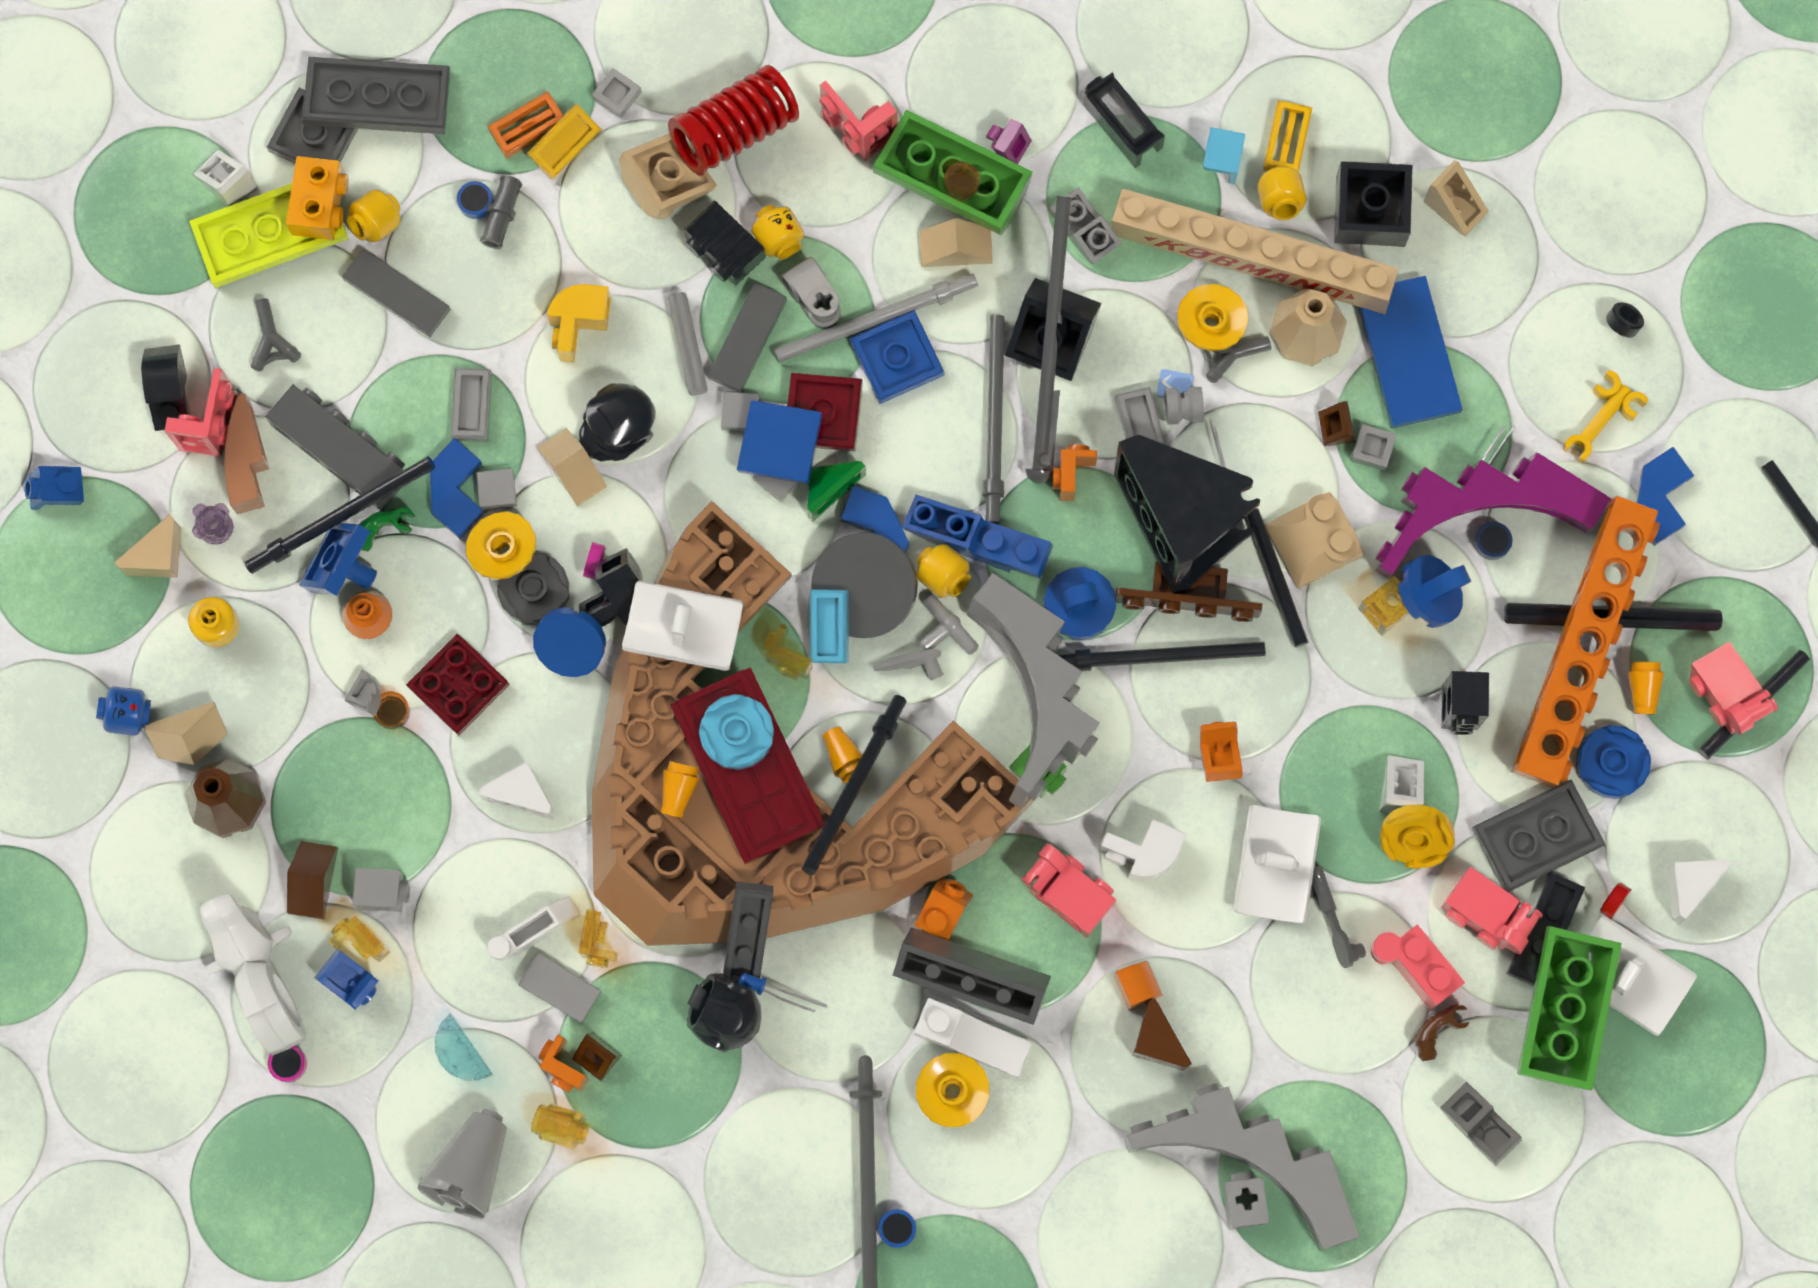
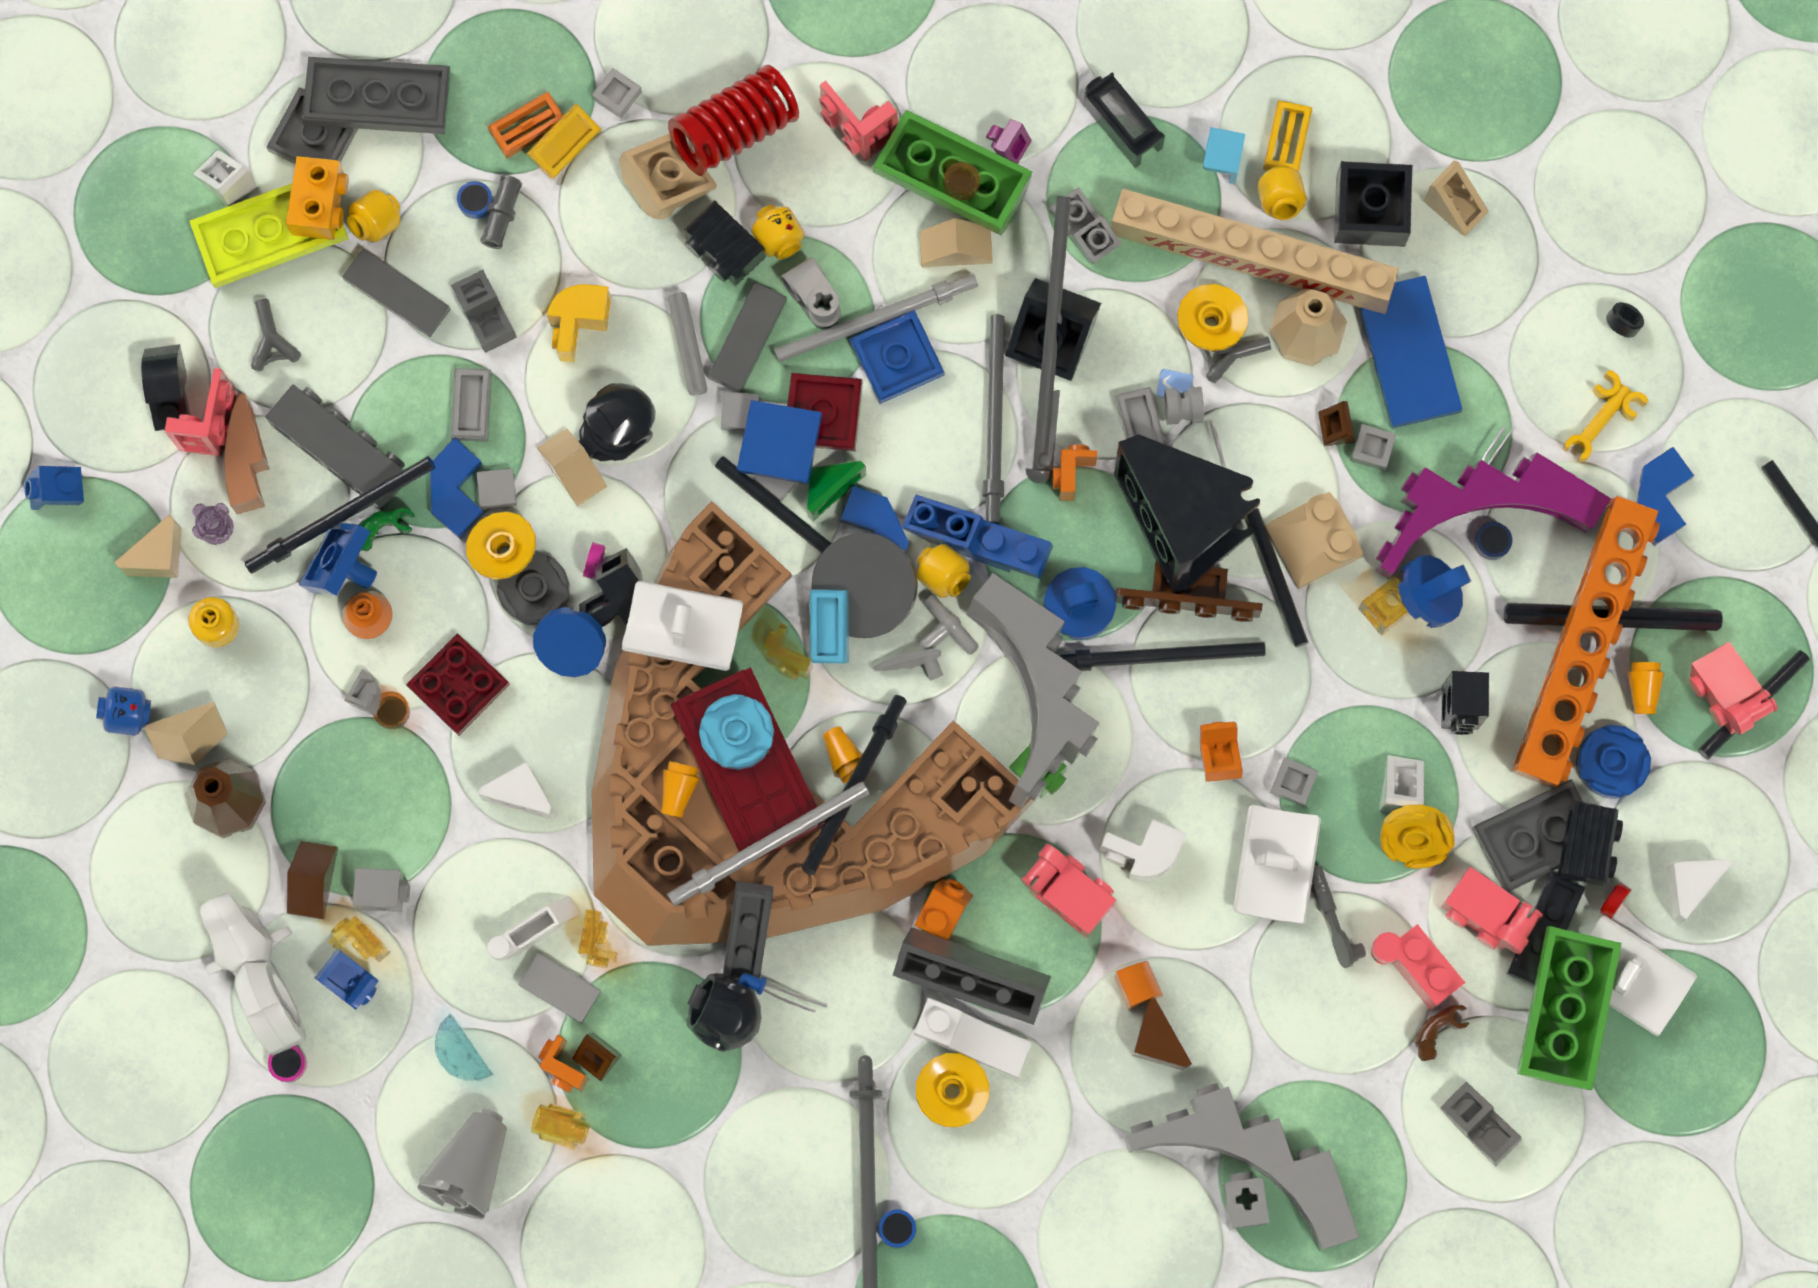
none -> dark grey slope [451,270,517,353]
none -> light grey bar [667,781,869,907]
none -> black bar [715,456,832,553]
none -> light grey tile [1270,757,1319,807]
none -> black brick [1557,801,1623,886]

